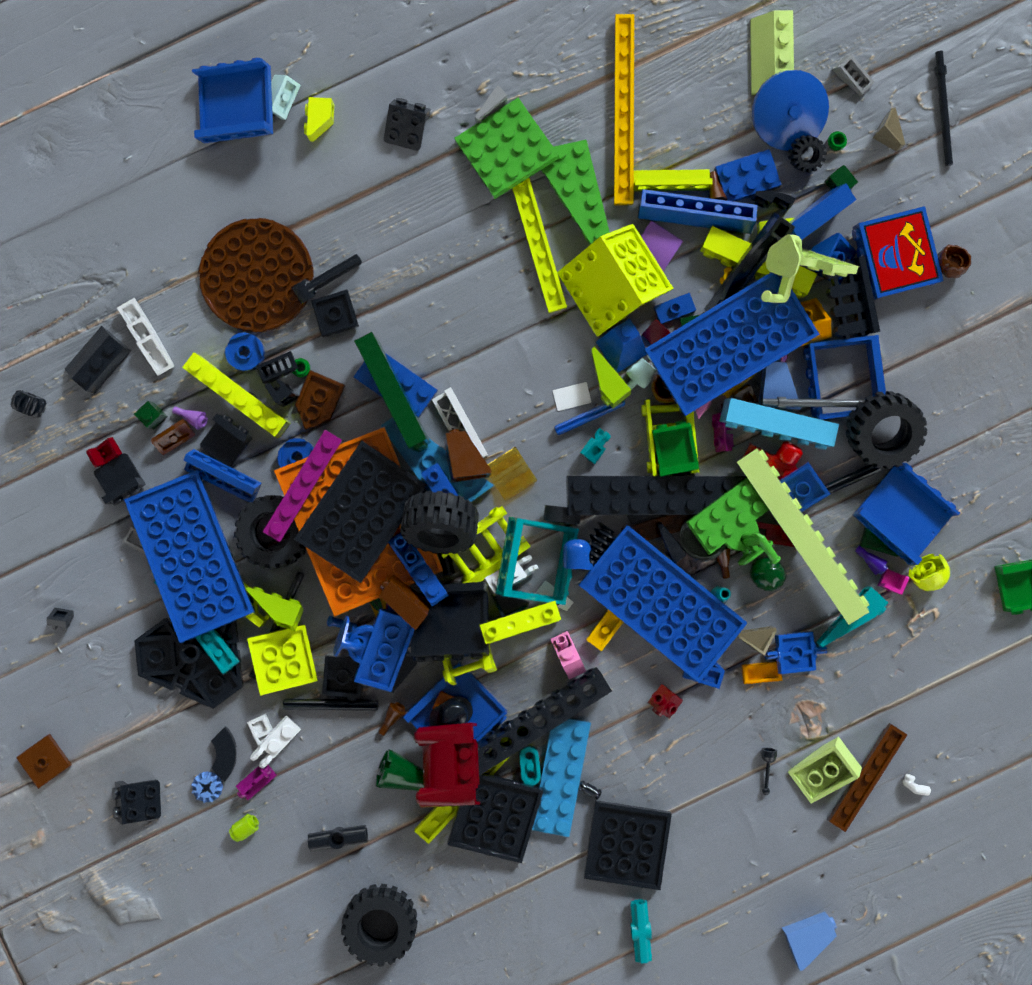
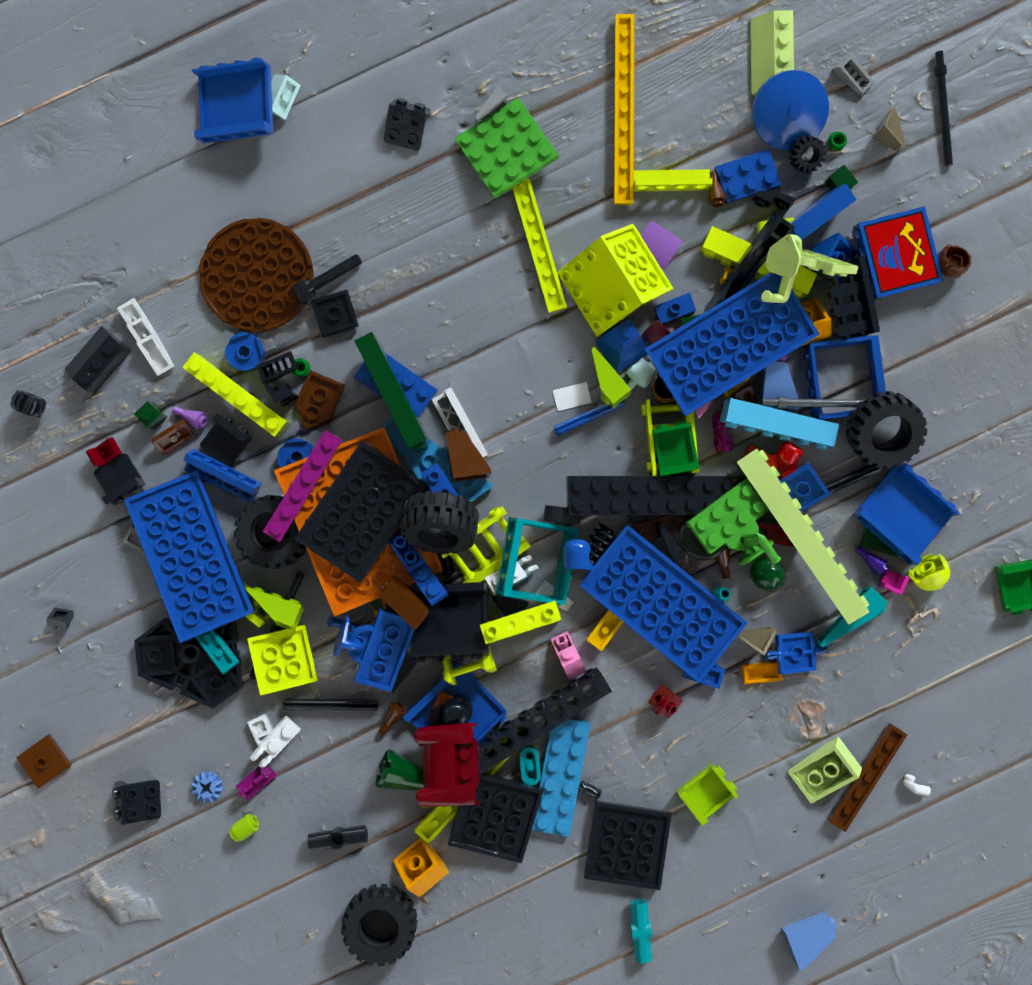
black tile [211,726,237,782] -> none
neon yellow slope [304,97,335,142] -> none
black plate [322,655,363,701] -> none
clear yellow slope [488,447,537,502] -> none
bright green wing [541,140,610,245] -> none
teal plate [580,428,611,464] -> none
blue brick [638,189,757,234] -> none
black hinge [761,748,777,795] -> none
none -> light orange slope [393,837,449,897]
none -> lime panel [676,763,739,826]

